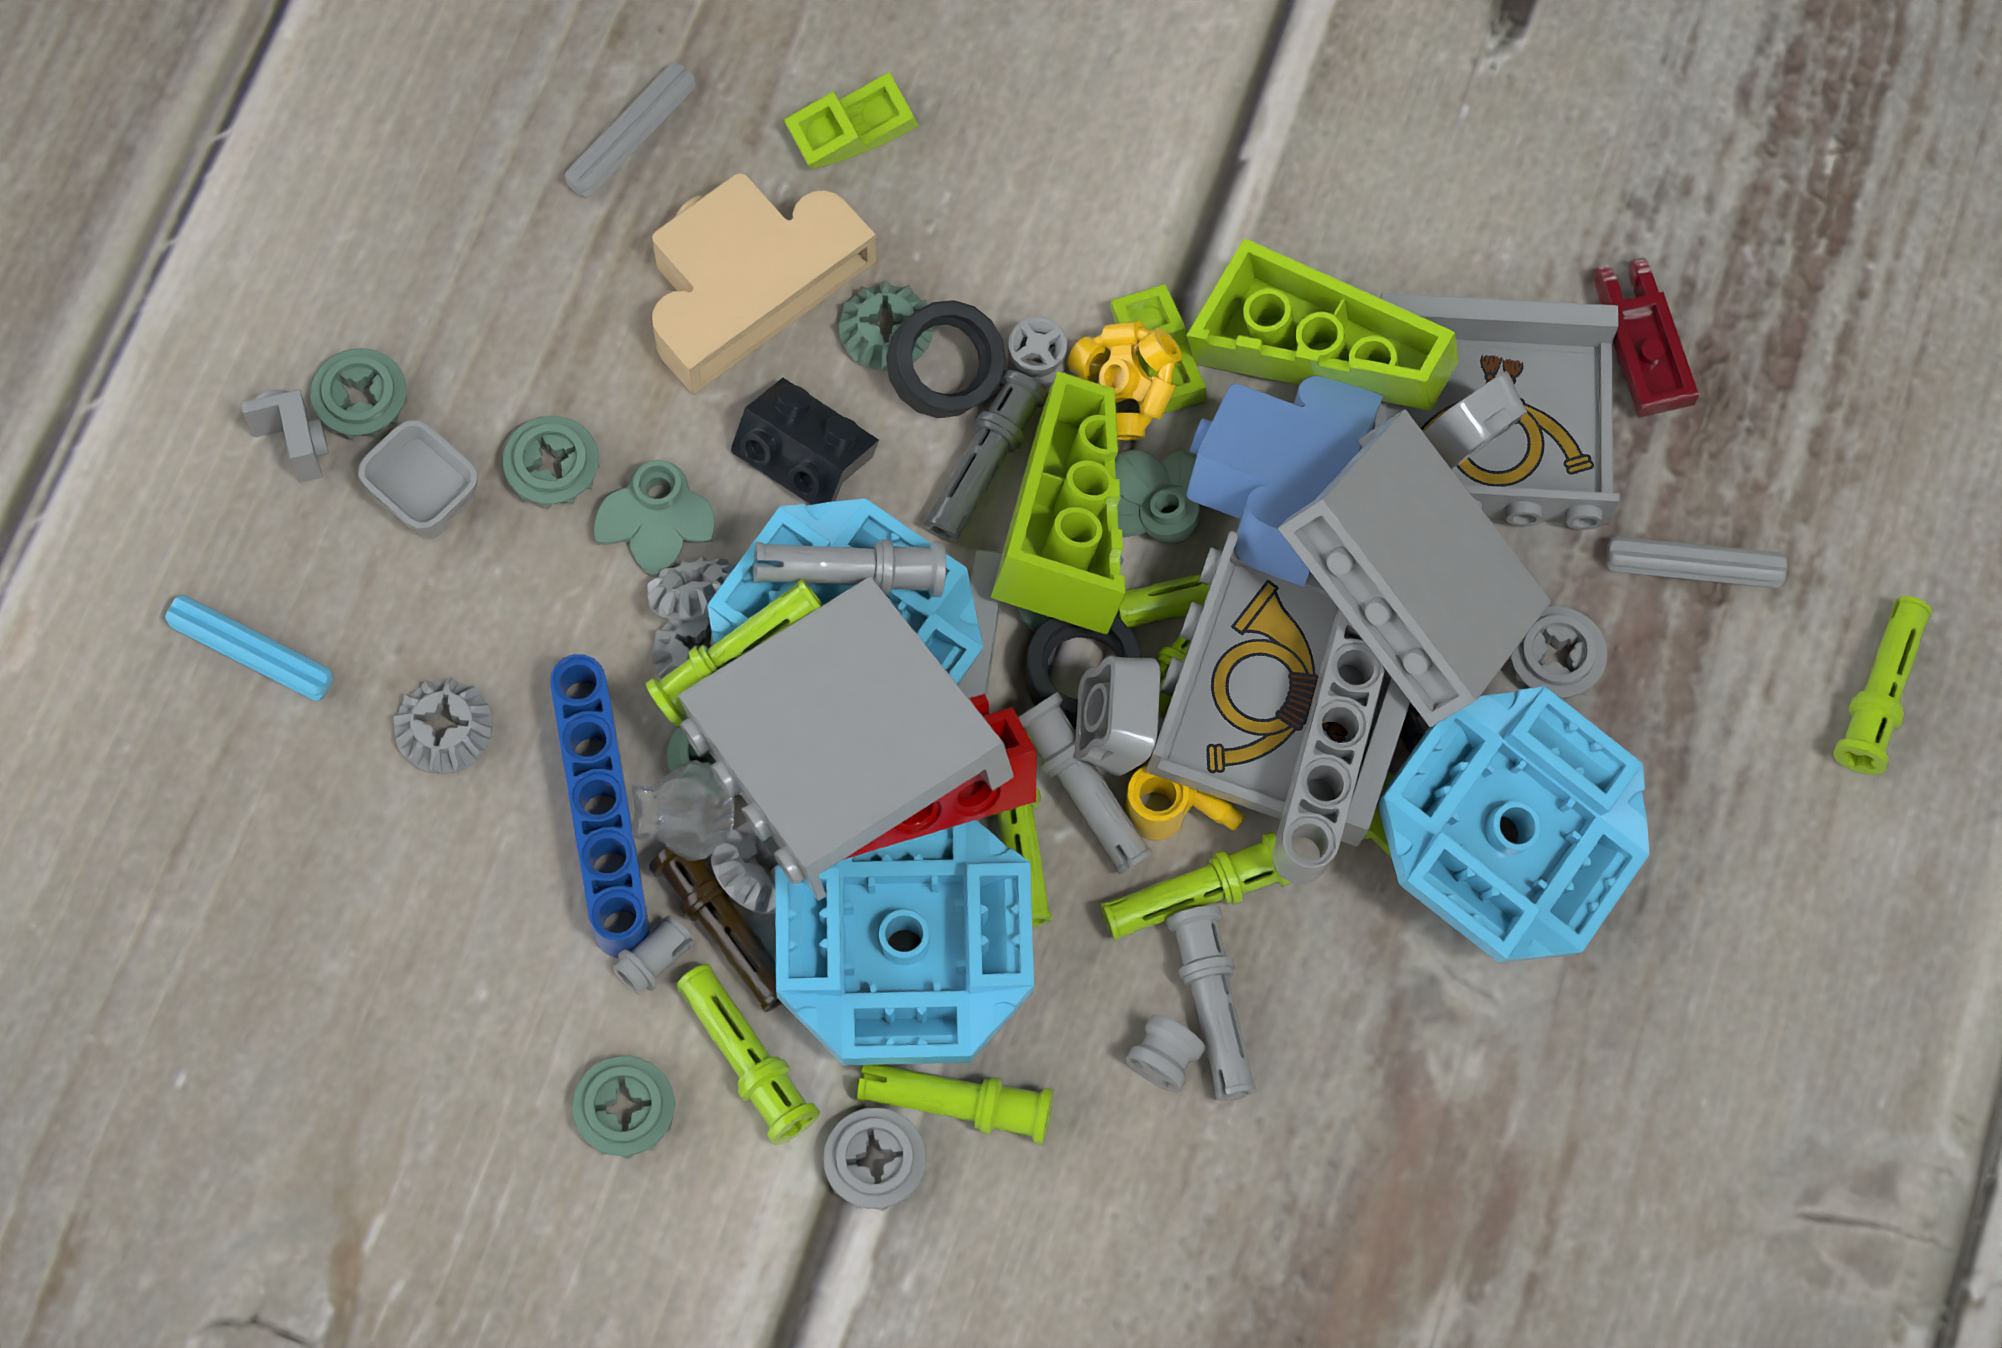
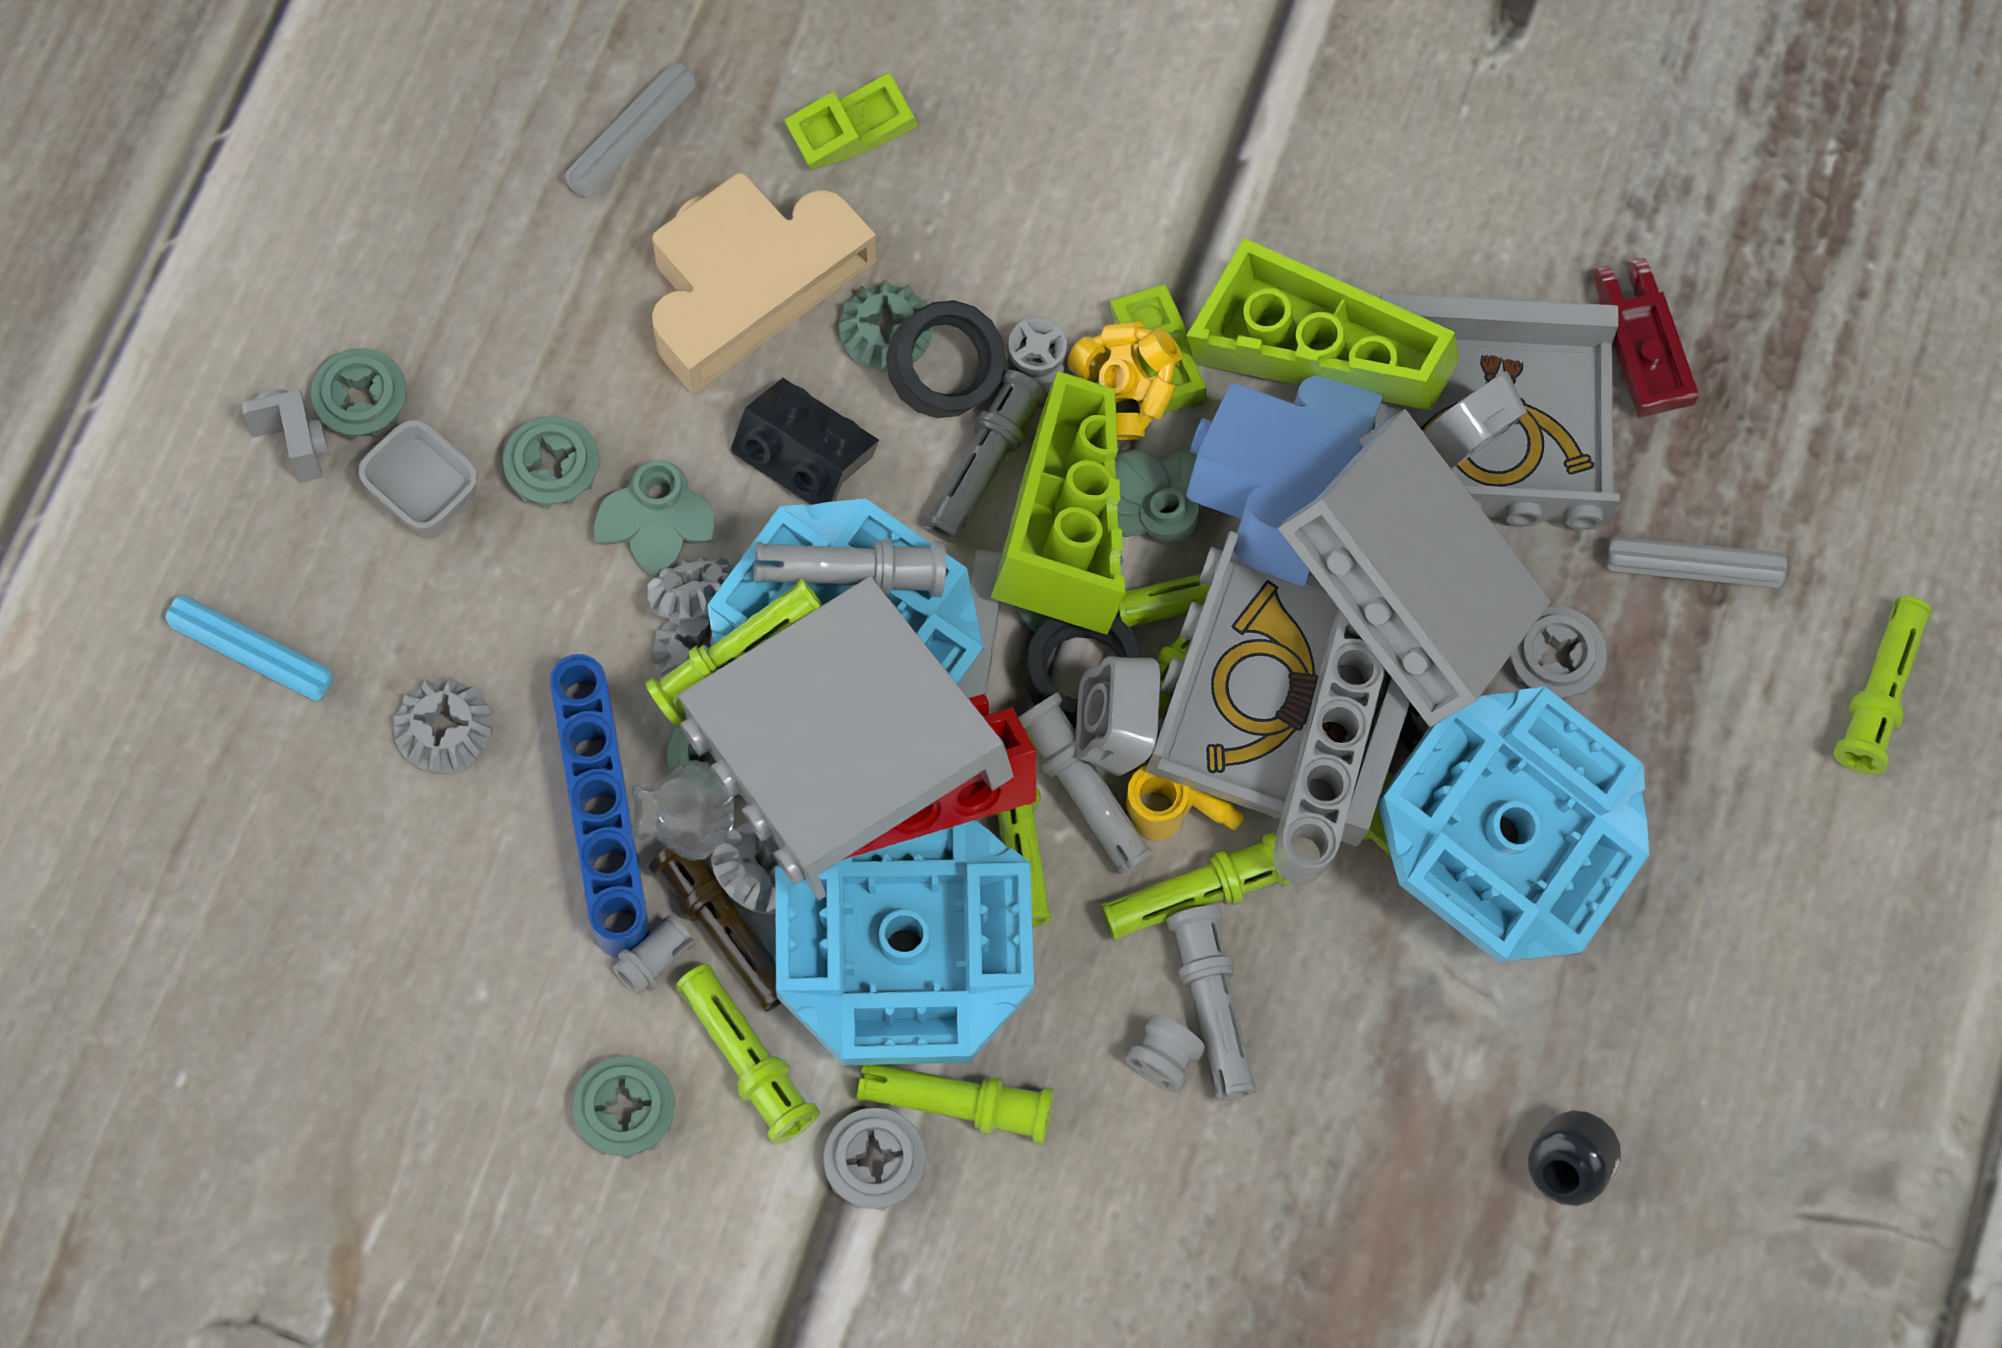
none -> black head [1528,1110,1621,1206]

